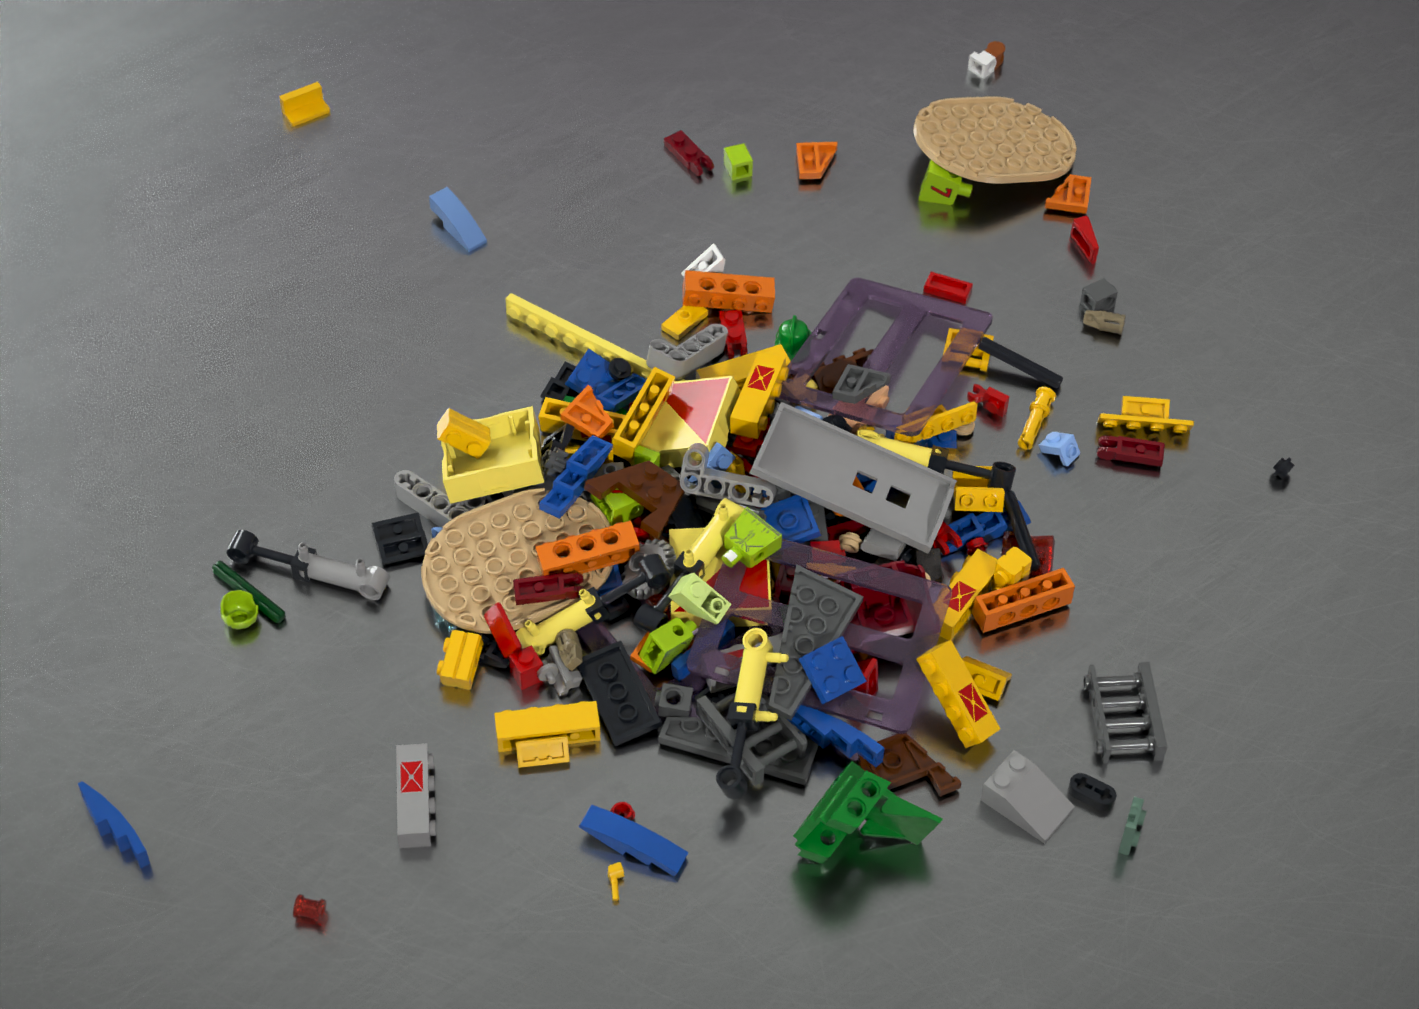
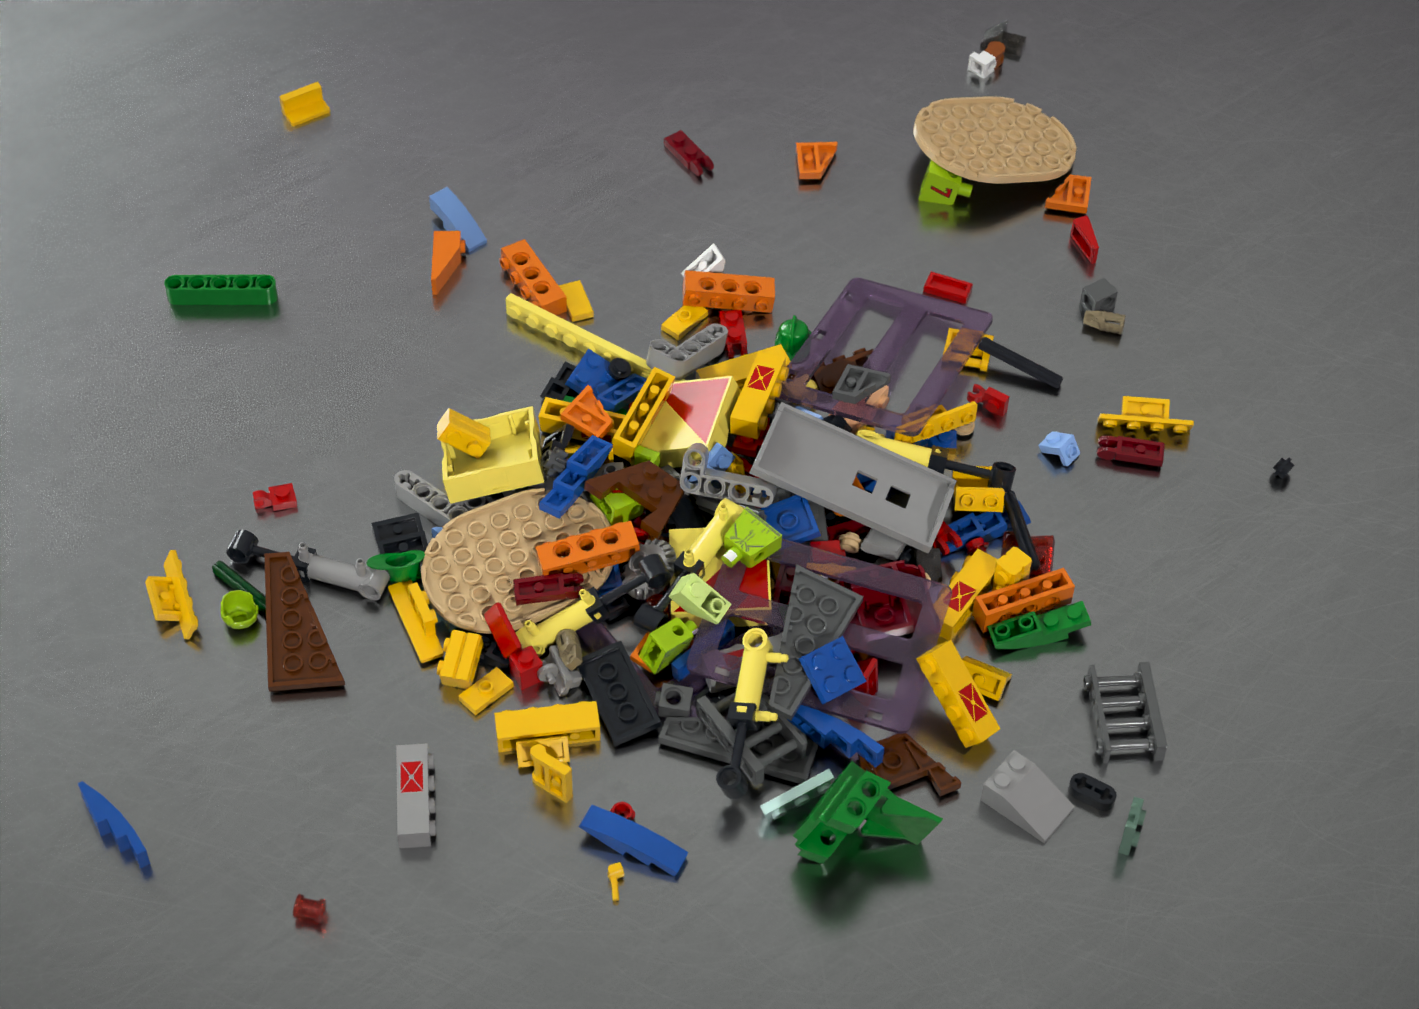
lime brick [724,143,753,181] -> none
yellow pin [1018,387,1056,450] -> none
none -> yellow bracket [145,550,198,639]
none -> green beam [164,275,278,305]
none -> red plate [253,483,297,511]
none -> reddish brown wing [264,552,345,691]
none -> green piece [366,550,425,583]
none -> yellow bracket [388,580,444,663]
none -> orange slope [431,231,466,295]
none -> yellow plate [458,667,514,716]
none -> orange brick [499,239,567,316]
none -> yellow plate [530,744,573,803]
none -> yellow tile [559,280,594,322]
none -> light aqua wing [760,769,835,819]
none -> clear smoke slope [980,20,1026,56]
none -> green slope [987,601,1091,649]

